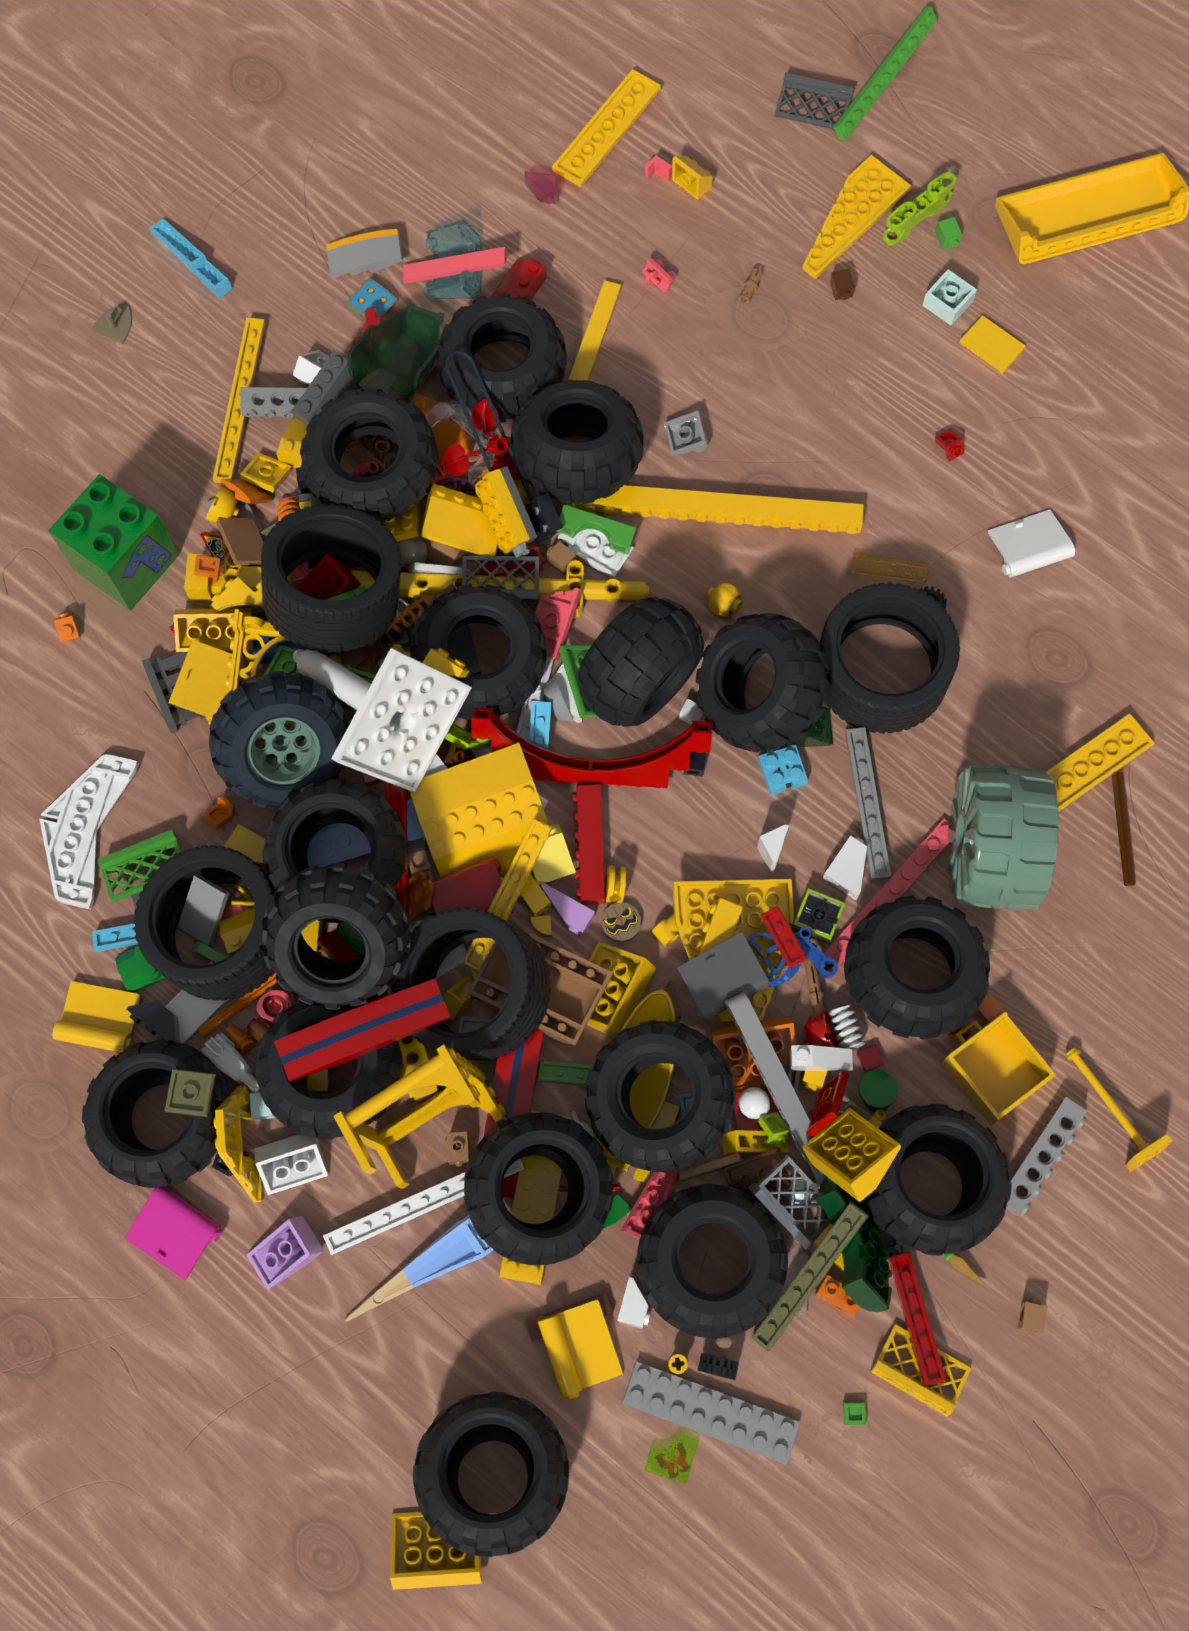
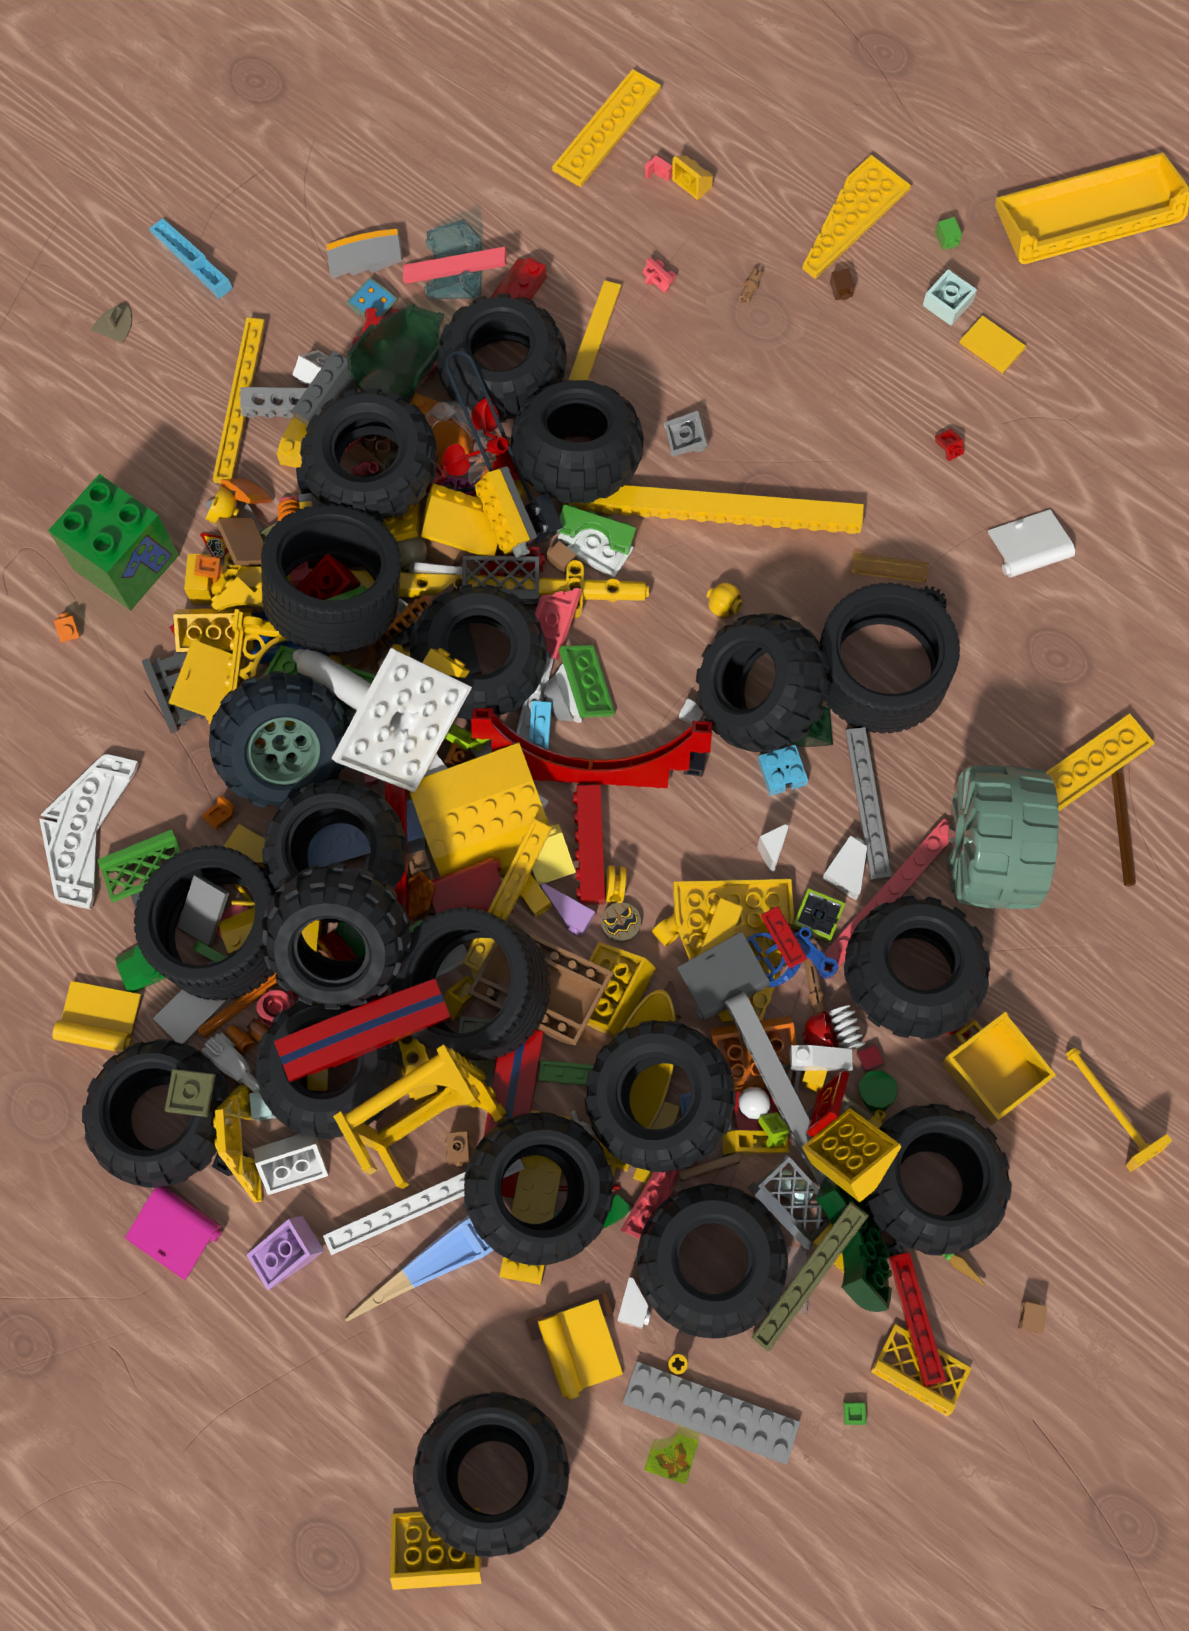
medium azure plate [92,923,138,952] -> none
black slope [126,1002,180,1043] -> none
yellow plate [240,452,291,493] -> none
clear pink slope [524,171,561,204] -> none
yellow tile [530,915,552,936] -> none
black tyre [578,597,704,727] -> none
black tyre [698,1353,739,1380] -> none
reddish brown tile [722,1147,791,1201] -> none
dark grey fence [775,72,854,130] -> none
orange brick [815,1275,860,1317] -> none
bright green plate [833,6,938,141] -> none
lime piece [883,172,957,246] -> none
orange tile [977,993,1004,1022] -> none
light grey brick [1006,1097,1087,1216] -> none

